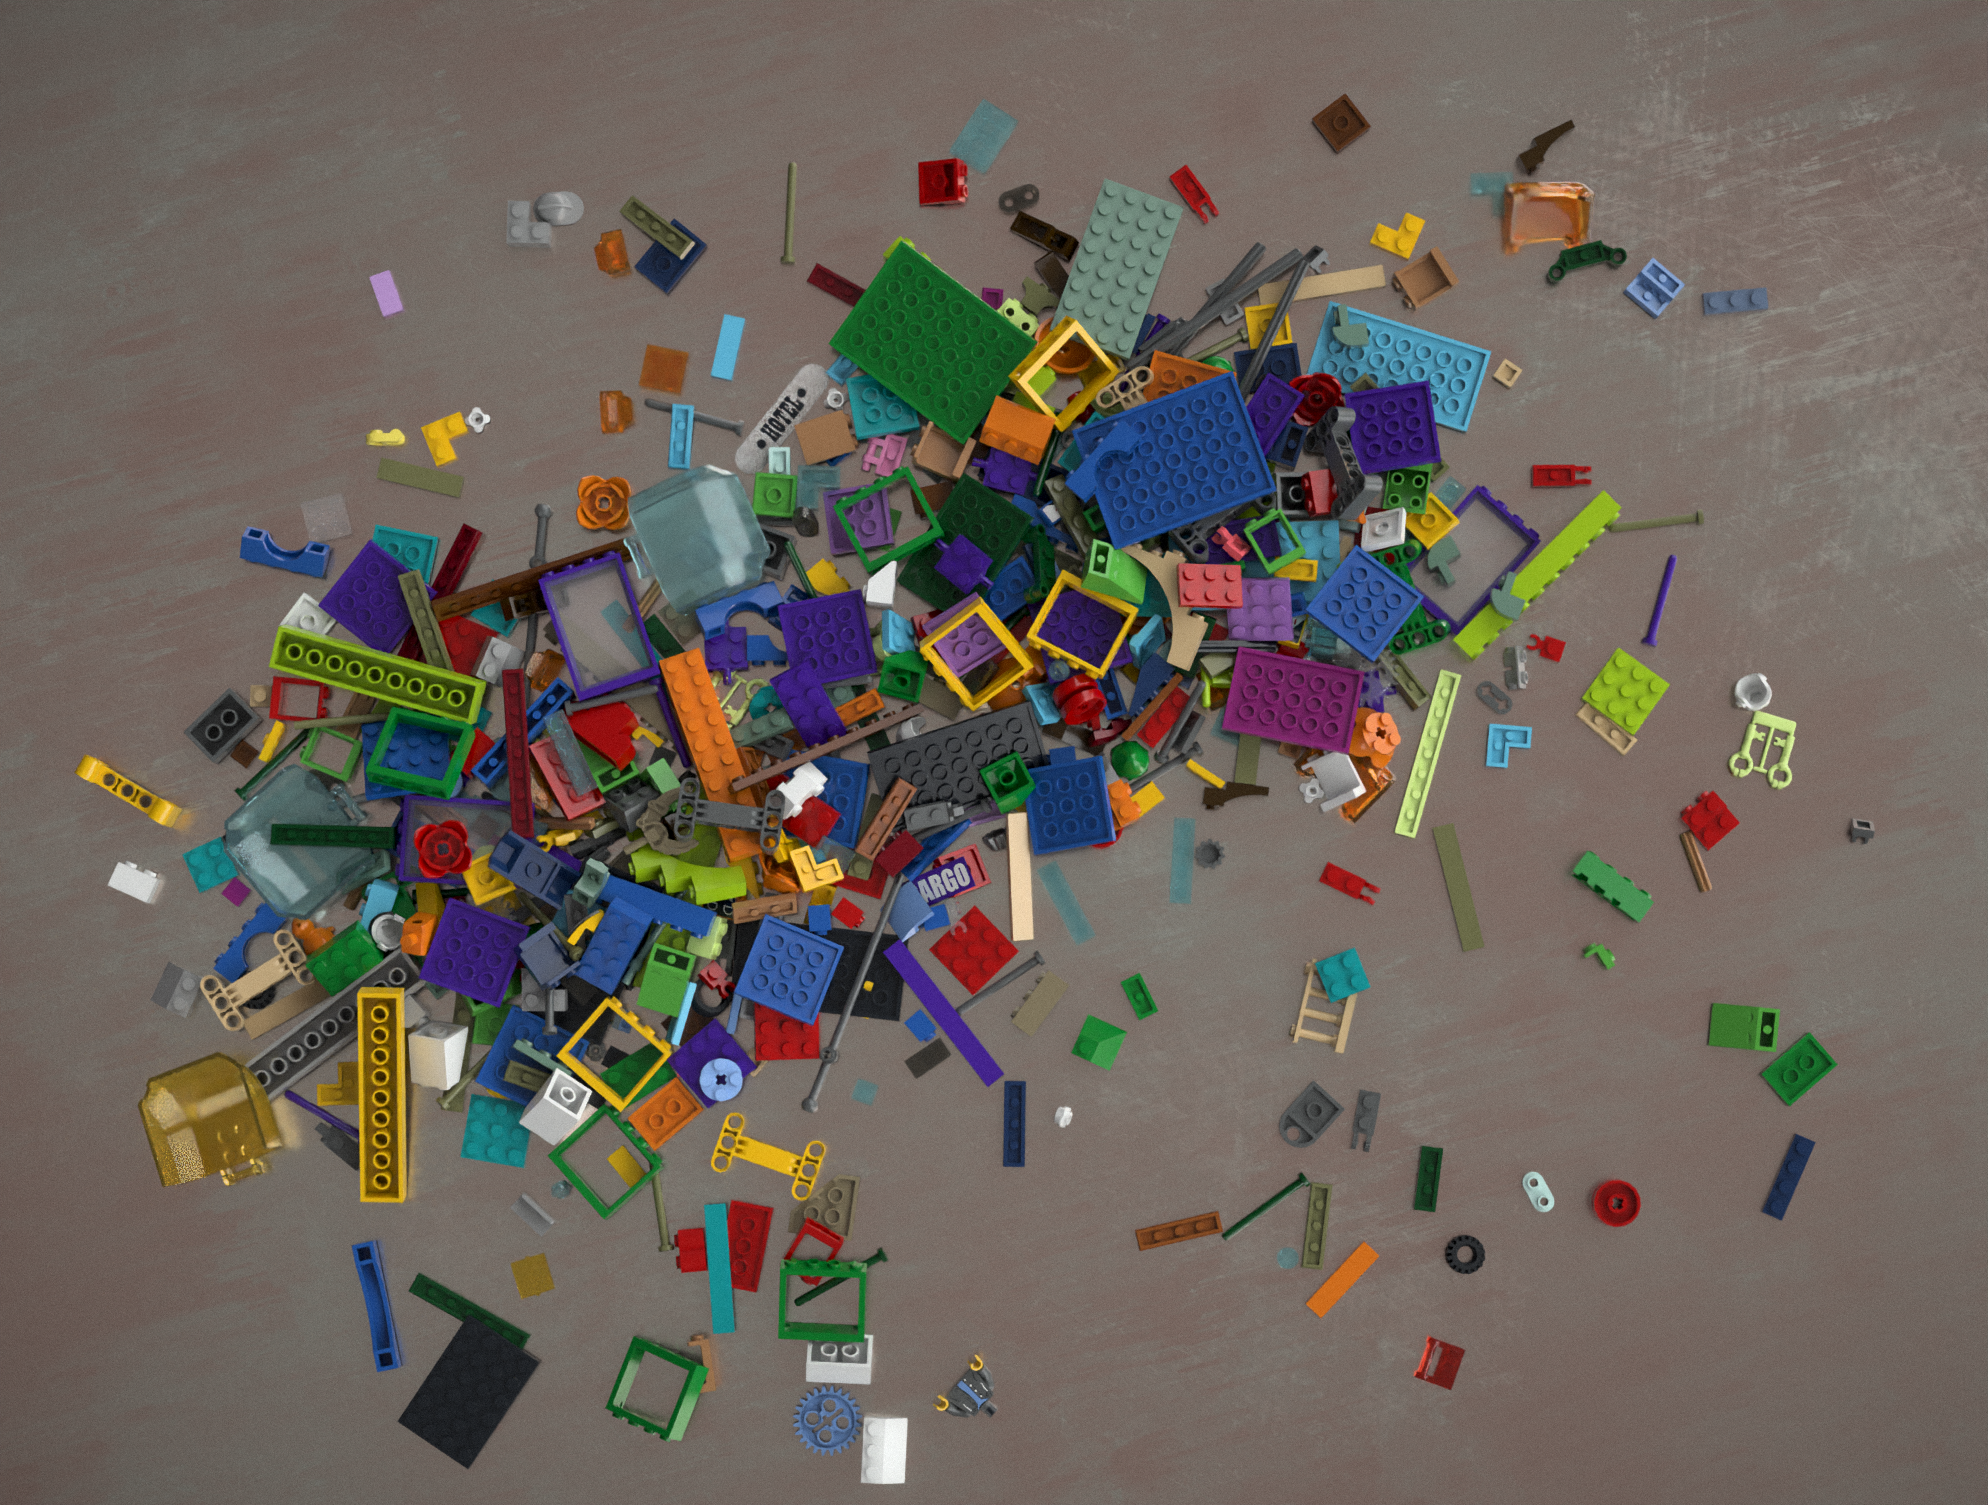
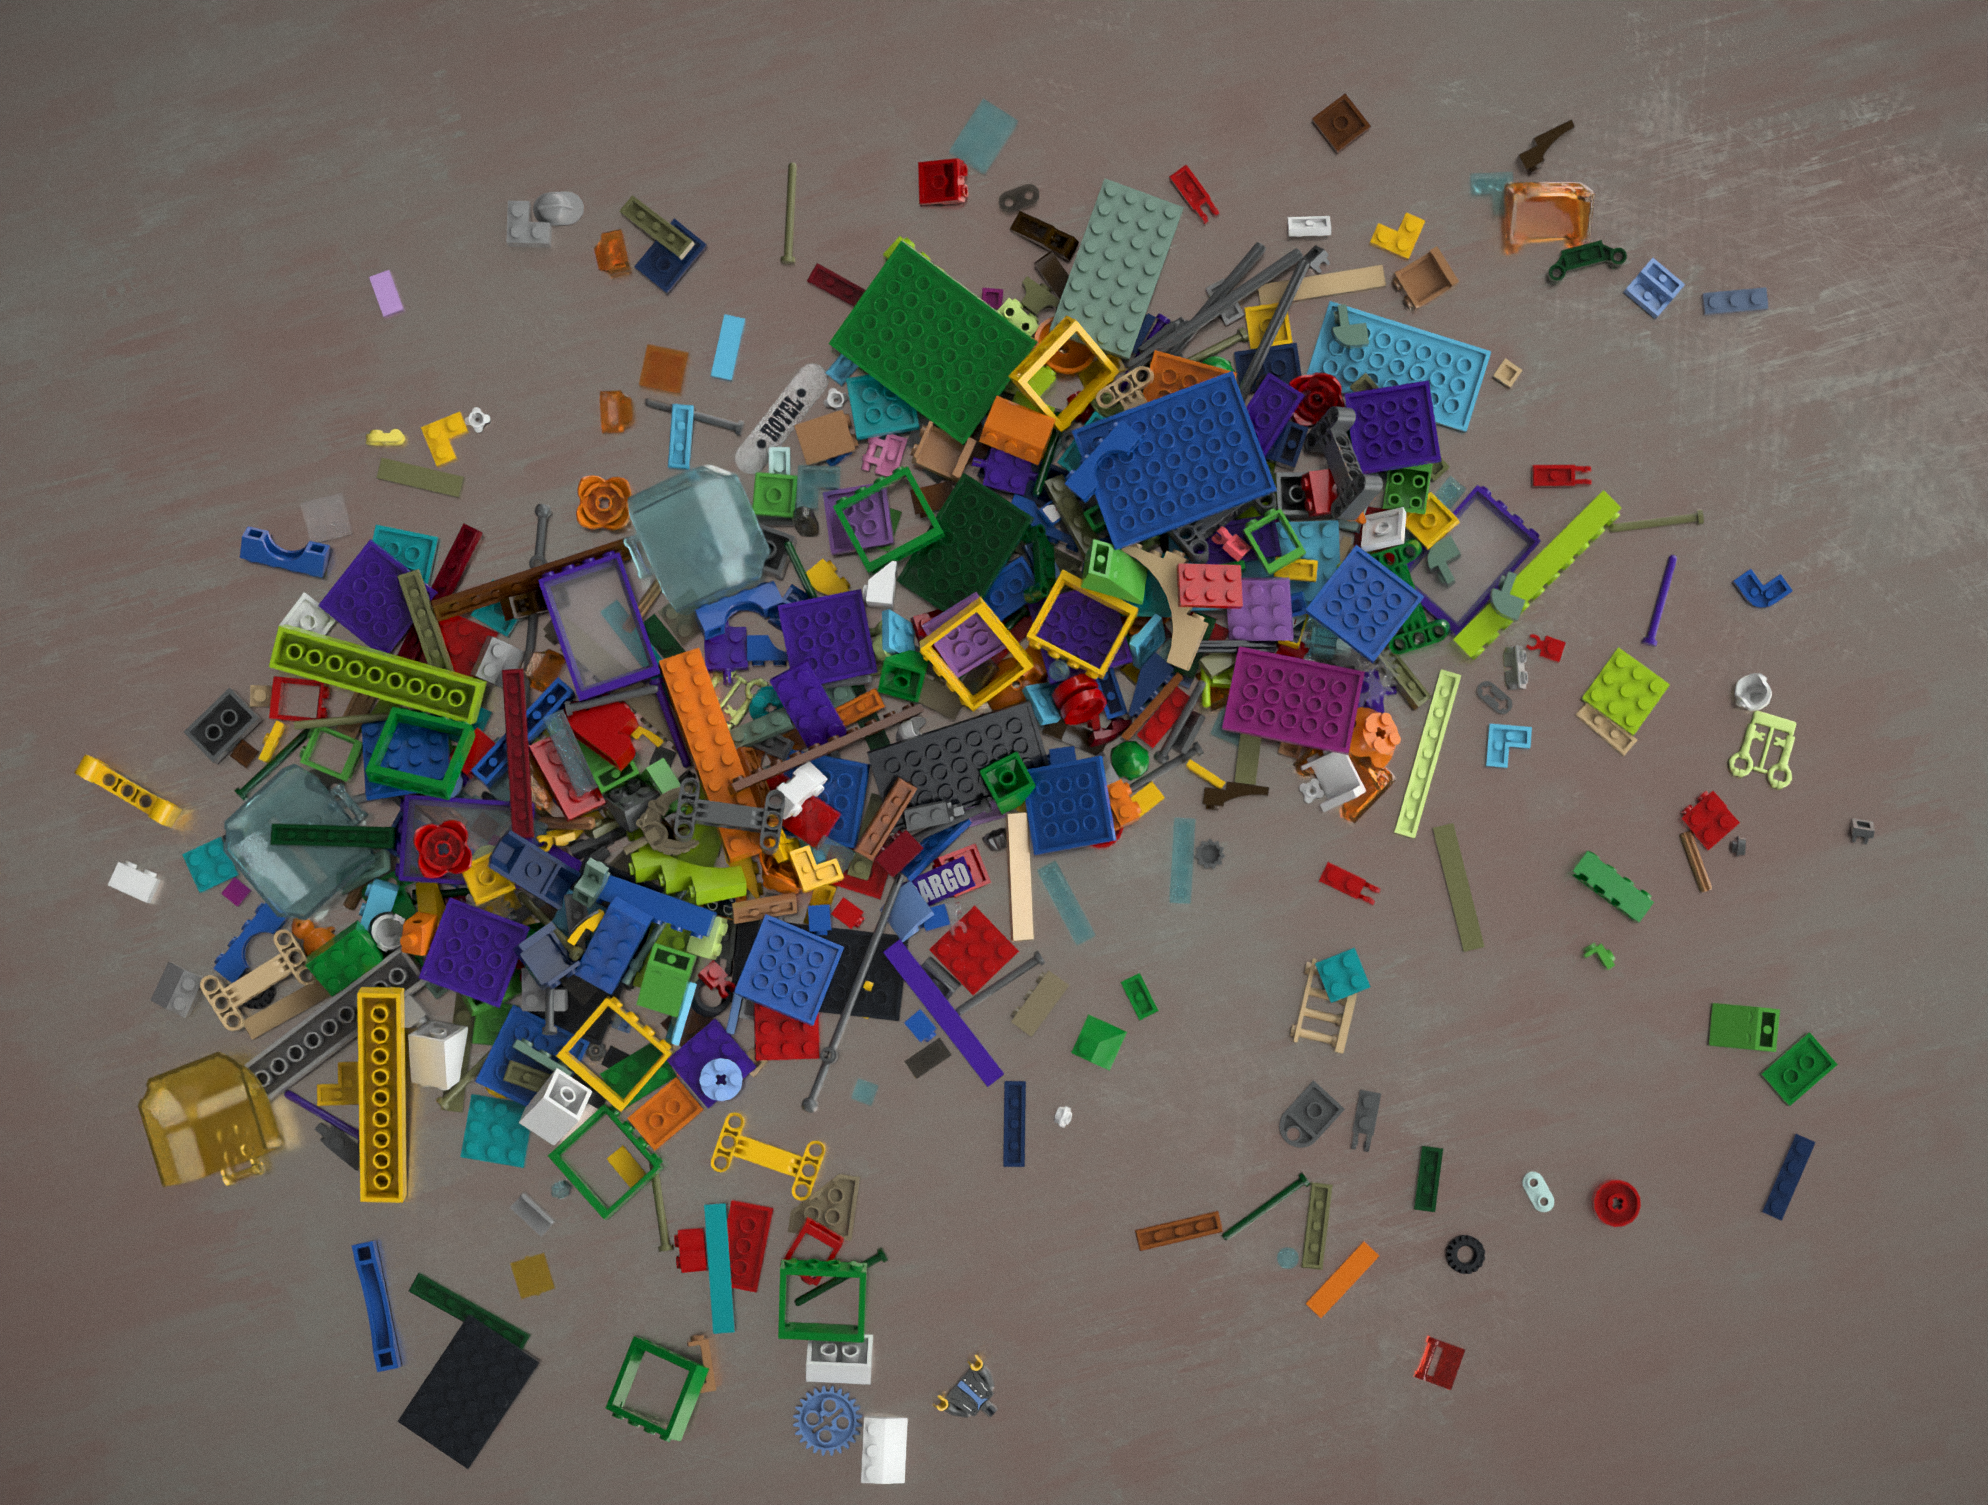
dark purple plate [934,534,994,594] -> none
none -> dark grey slope [921,956,961,1000]
none -> white plate [1287,216,1331,237]
none -> blue plate [1732,569,1793,608]
none -> dark grey plate [1732,836,1746,857]

